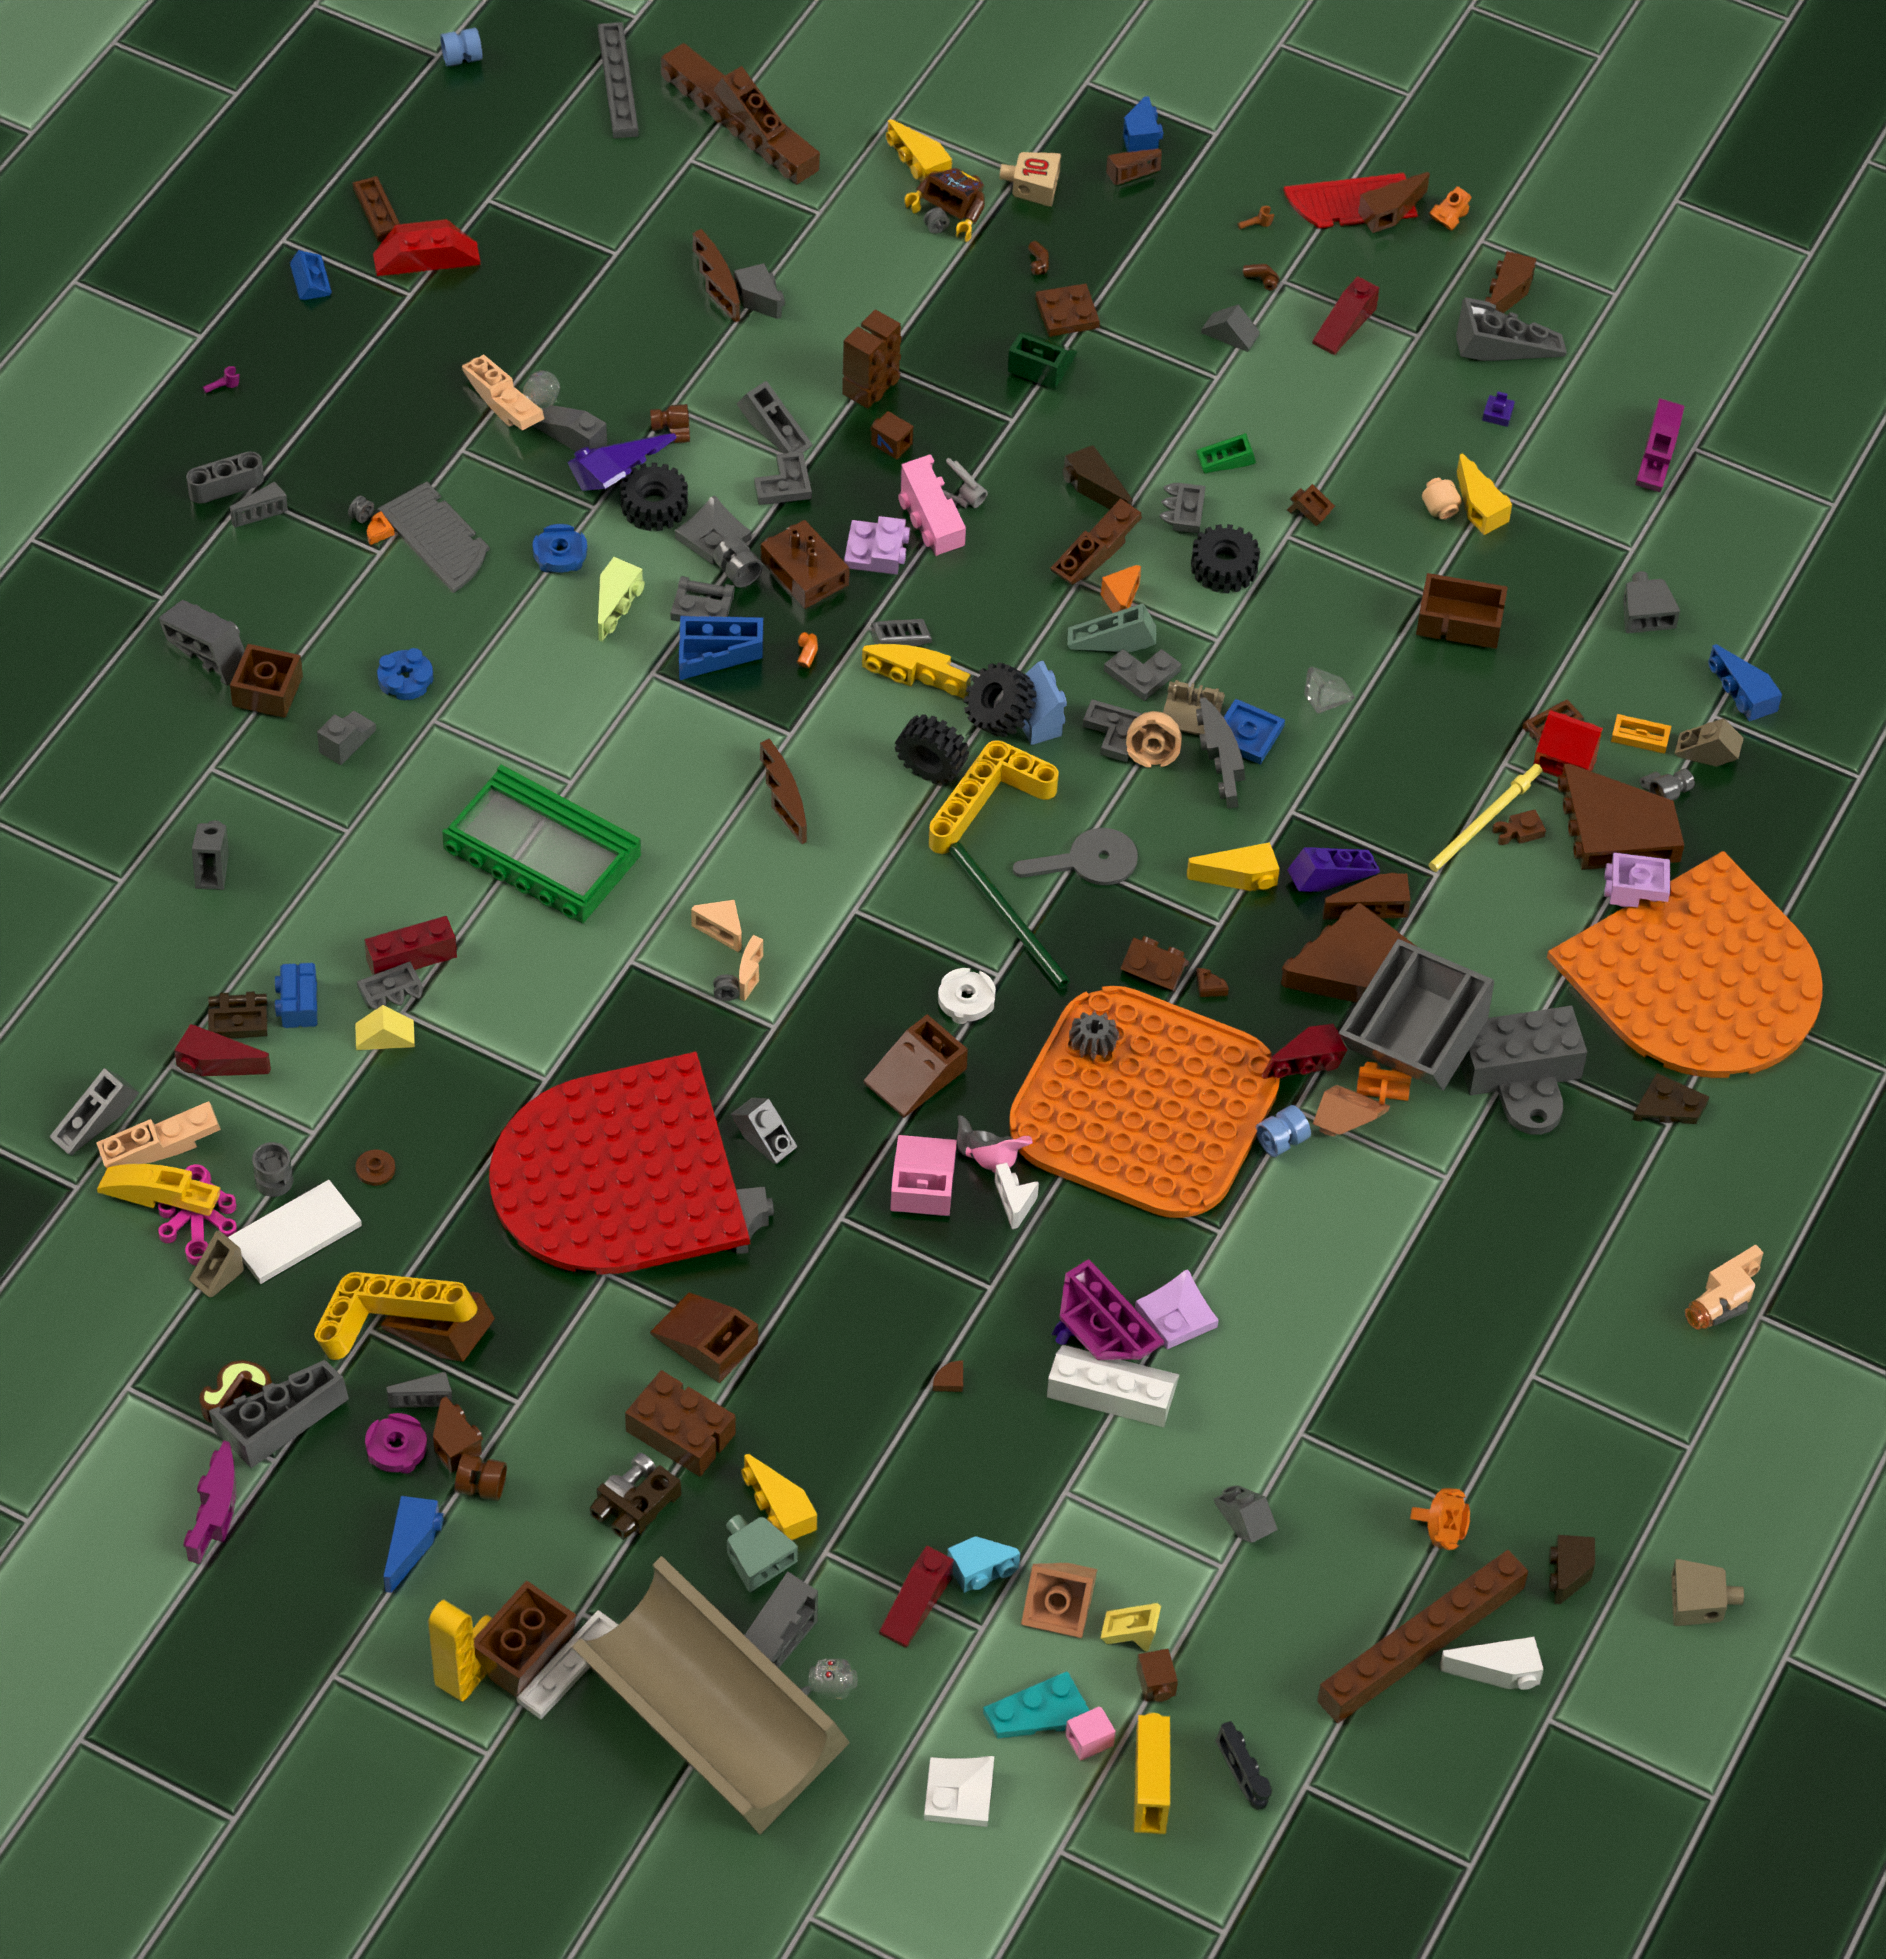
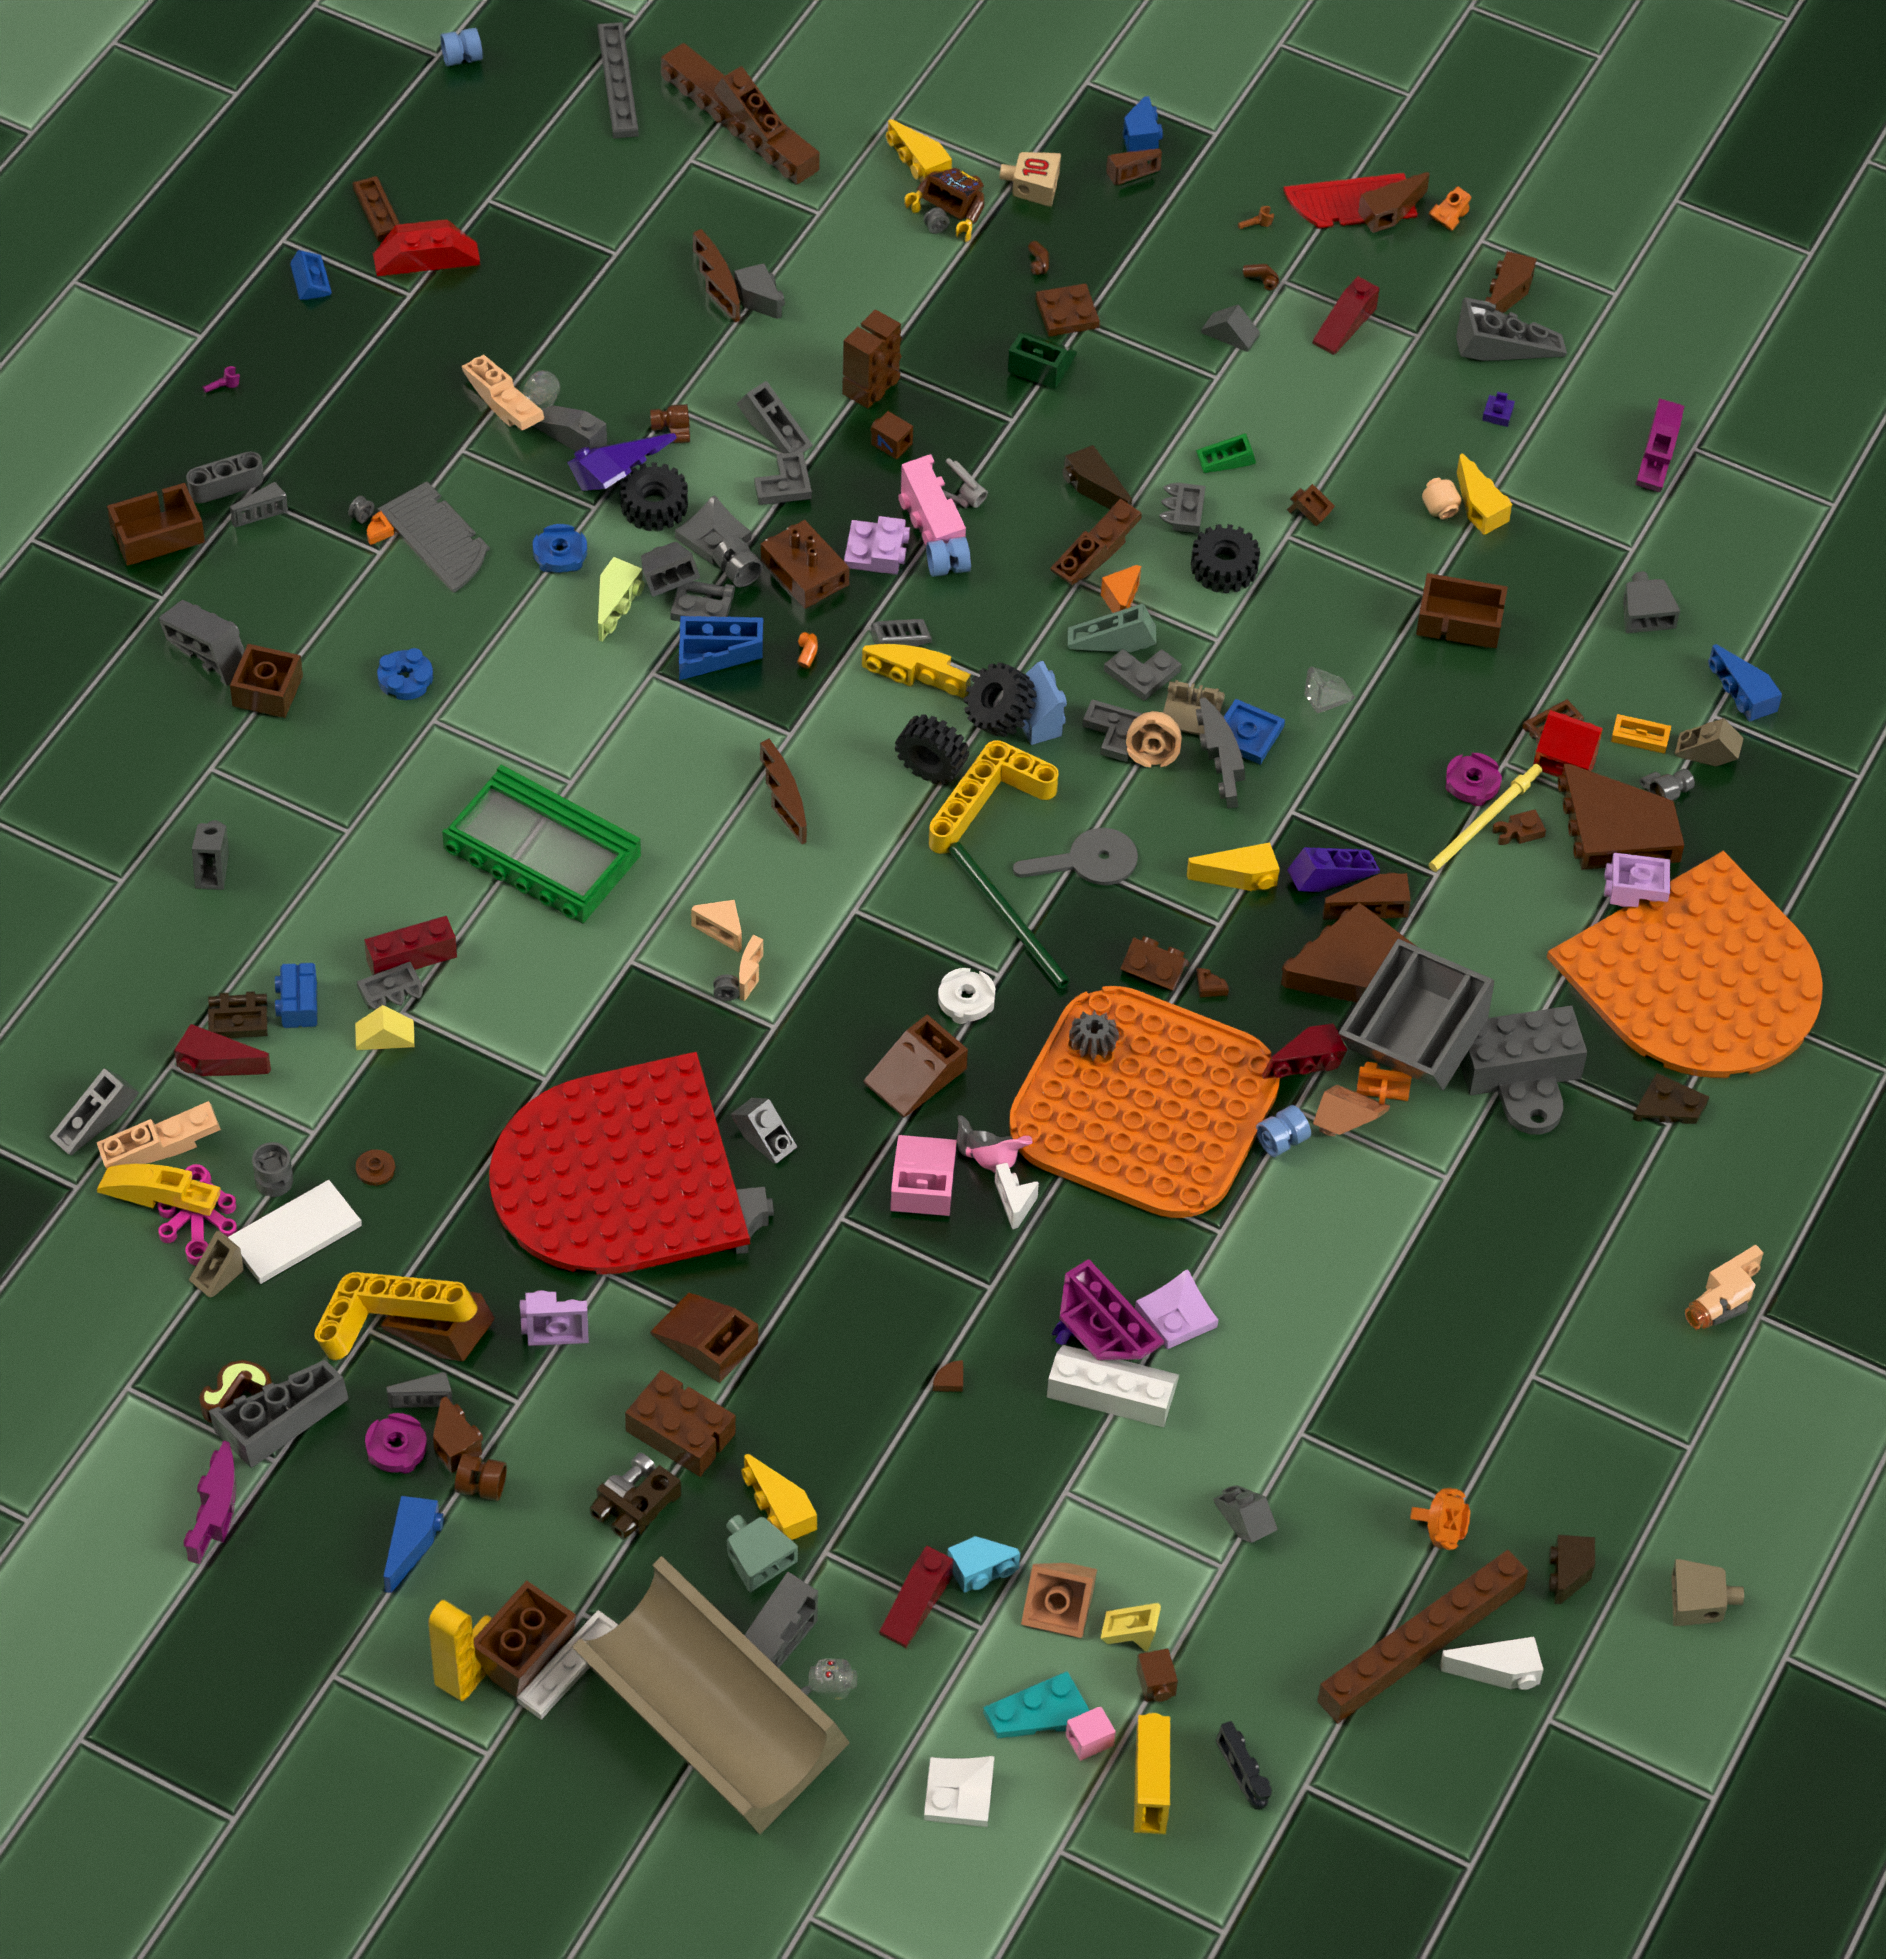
dark grey arch [317,710,376,765] -> none
none -> reddish brown piece [107,483,205,566]
none -> lavender plate [520,1291,589,1346]
none -> dark grey torso [641,542,700,597]
none -> medium blue wheel [926,537,971,577]
none -> magenta plate [1445,753,1502,806]

